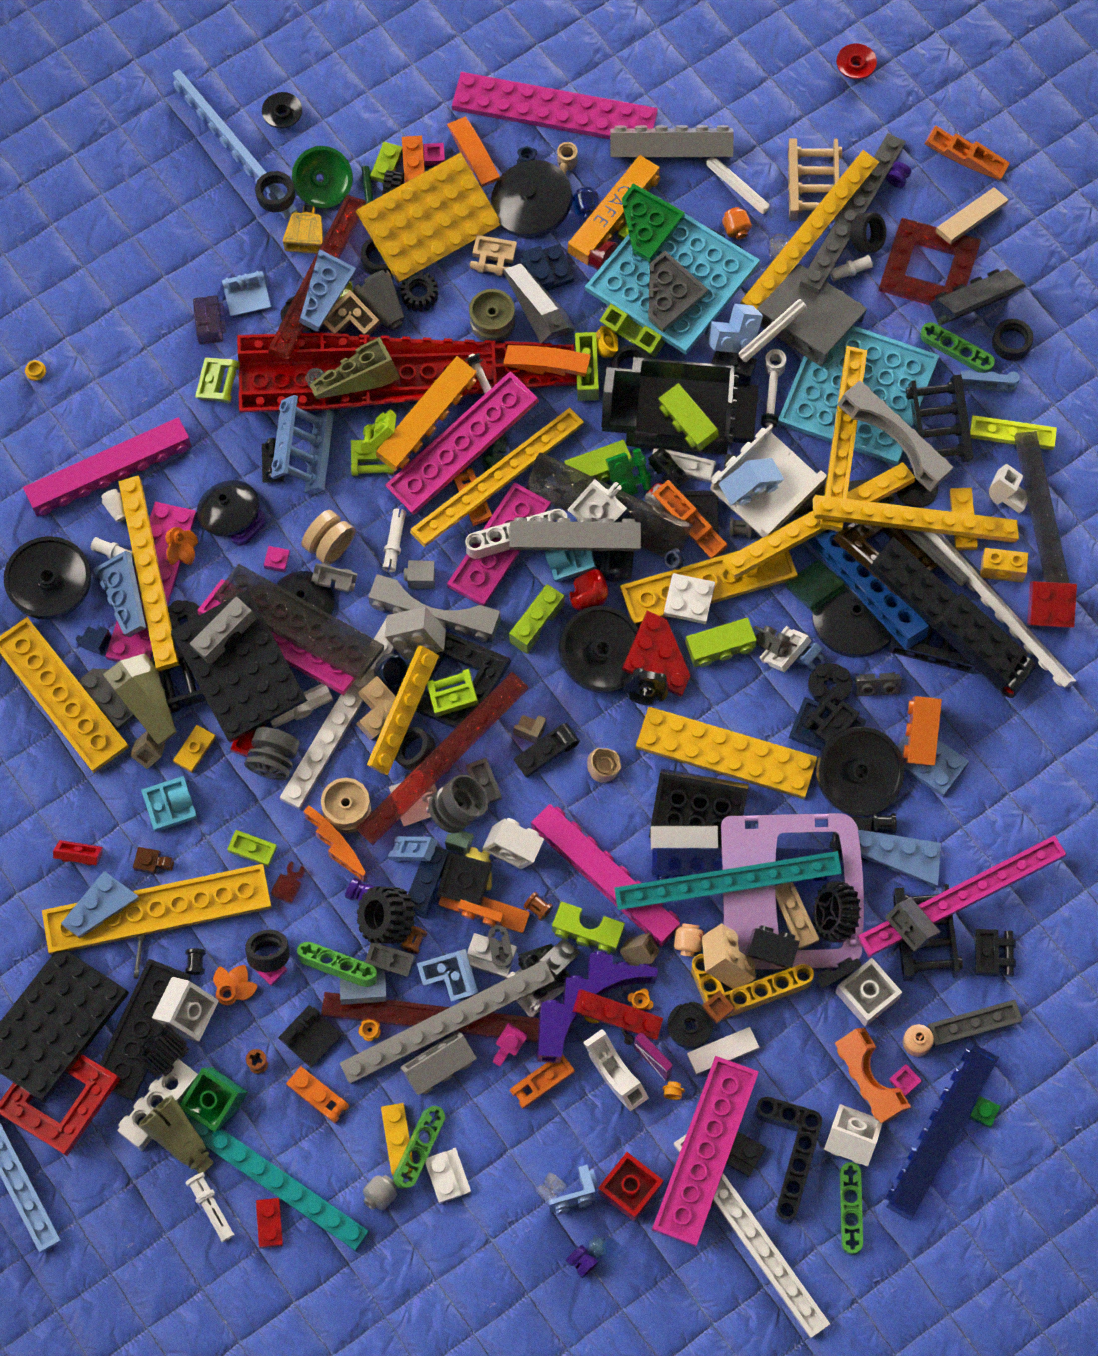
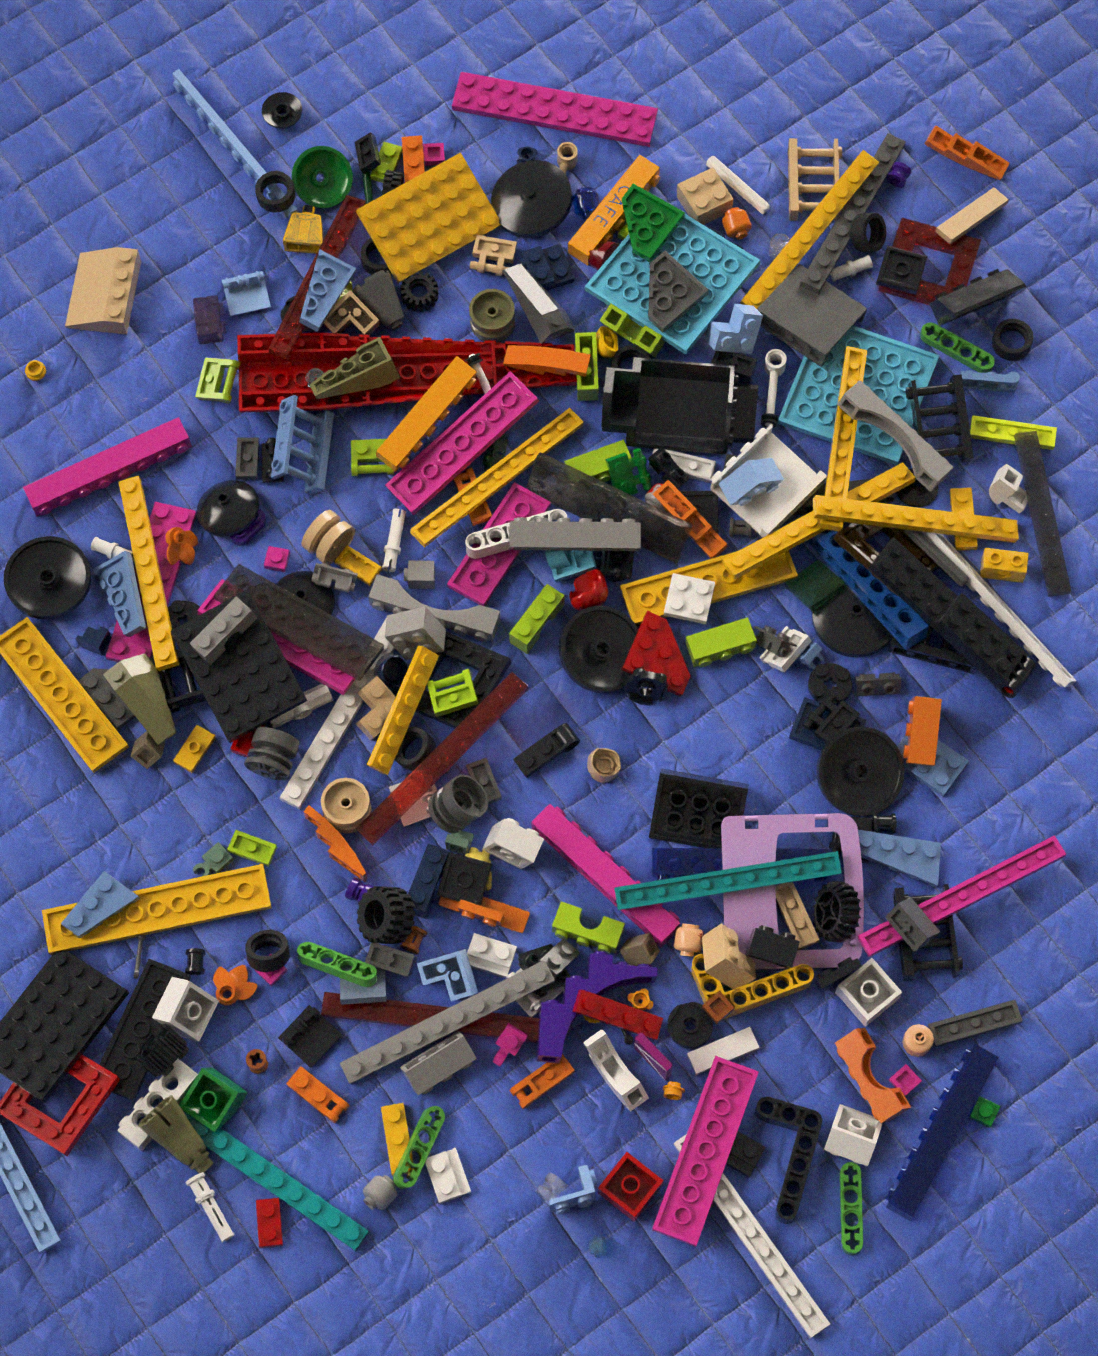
red plate [53,840,103,865] -> none
white cone [101,489,126,522] -> none
reddish brown plate [132,847,175,874] -> none
medium azure plate [141,776,197,832] -> none
clear red plate [271,861,305,904] -> none
light orange plate [358,1019,381,1041] -> none
lime plate [360,409,396,454] -> none
medium blue plate [388,836,438,862] -> none
orange slope [447,116,500,188] -> none
dark grey beam [488,925,513,969] -> none
dark tan panel [513,715,547,743] -> none
dark orange bush [523,892,553,921] -> none
dark purple wheel [566,1244,599,1278] -> none
white plate [567,479,627,522] -> none
light grey brick [610,125,734,157] -> none
yellow plate [635,707,817,799] -> none
white tile [651,826,718,849] -> none
lime brick [658,383,719,452] -> none
dark blue plate [664,548,685,570] -> none
white axle [738,299,807,362] -> none
red dish [836,43,877,79] -> none
black plate [975,929,1016,977] -> none
red brick [1027,581,1077,628] -> none
none -> tan slope [65,247,141,335]
none -> sand green plate [192,842,234,877]
none -> dark grey plate [235,437,260,480]
none -> yellow plate [334,545,382,586]
none -> black plate [354,132,381,174]
none -> tan brick [677,167,733,225]
none -> black plate [876,246,928,295]

